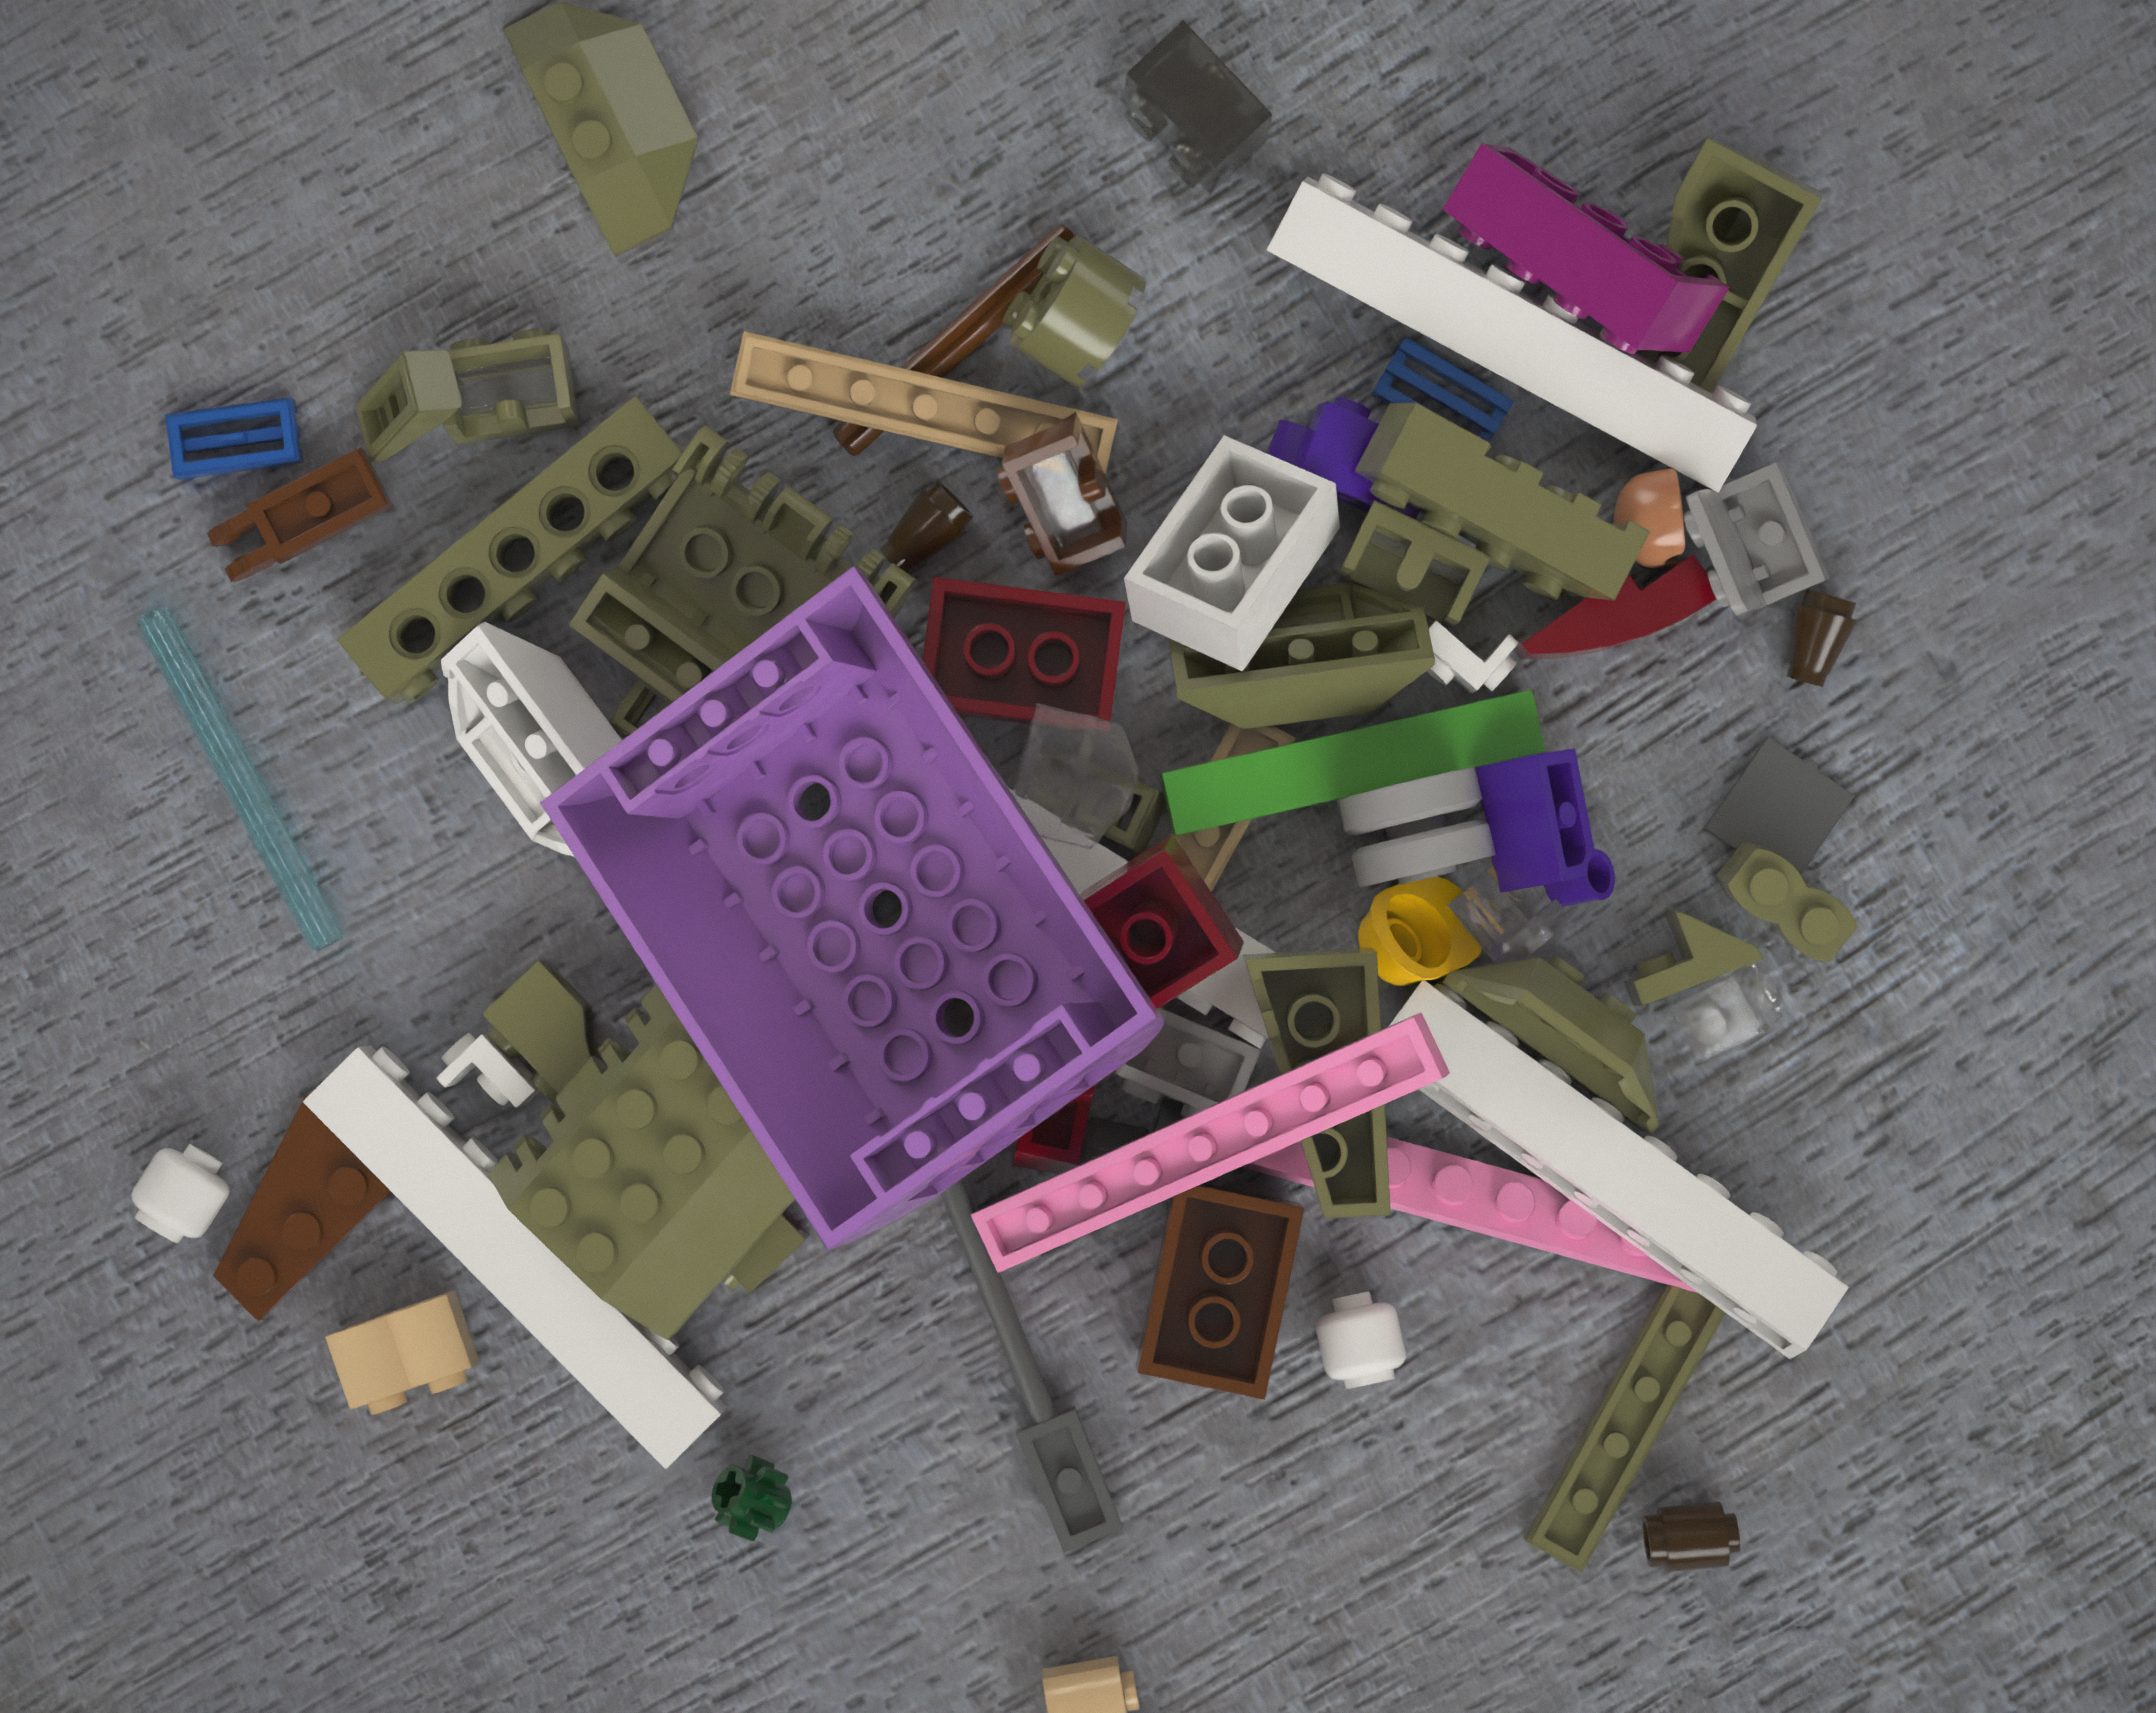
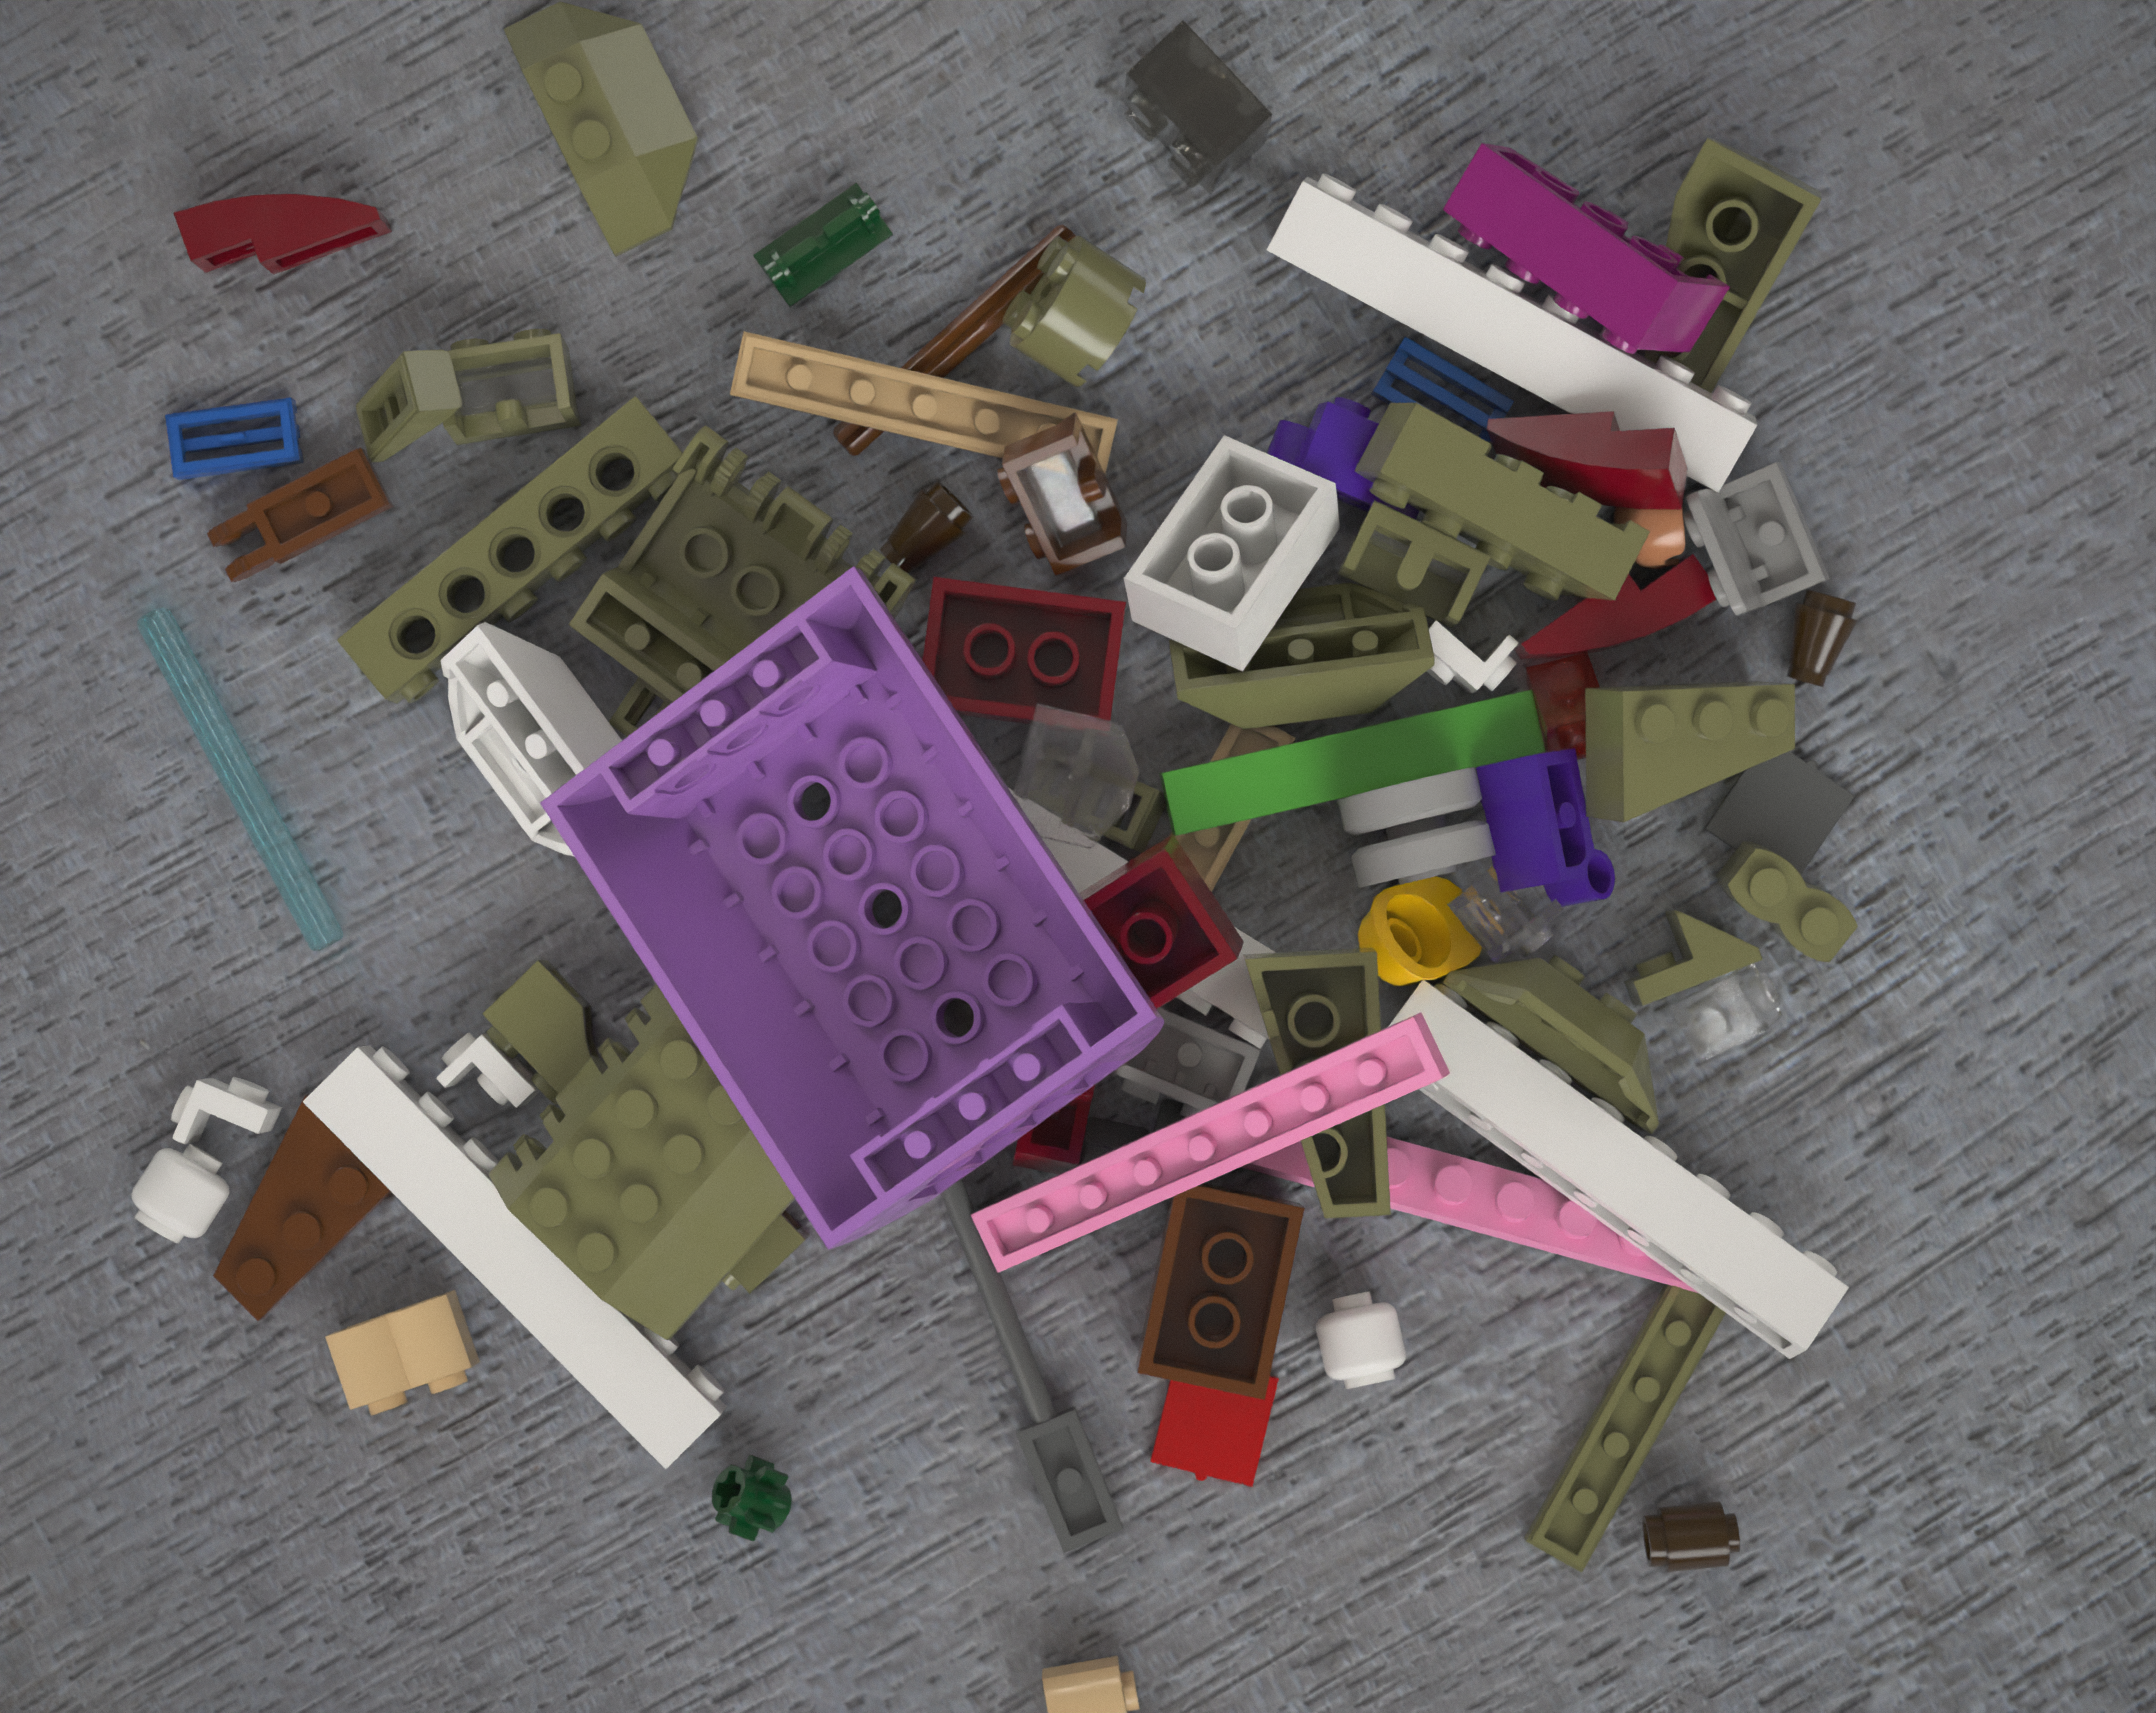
none -> white bracket [171,1077,282,1144]
none -> dark red slope [173,194,392,275]
none -> dark green hinge [753,183,893,308]
none -> red piece [1150,1375,1279,1487]
none -> dark red slope [1487,411,1688,510]
none -> clear red bracket [1526,652,1600,760]
none -> olive wedge [1585,681,1795,822]

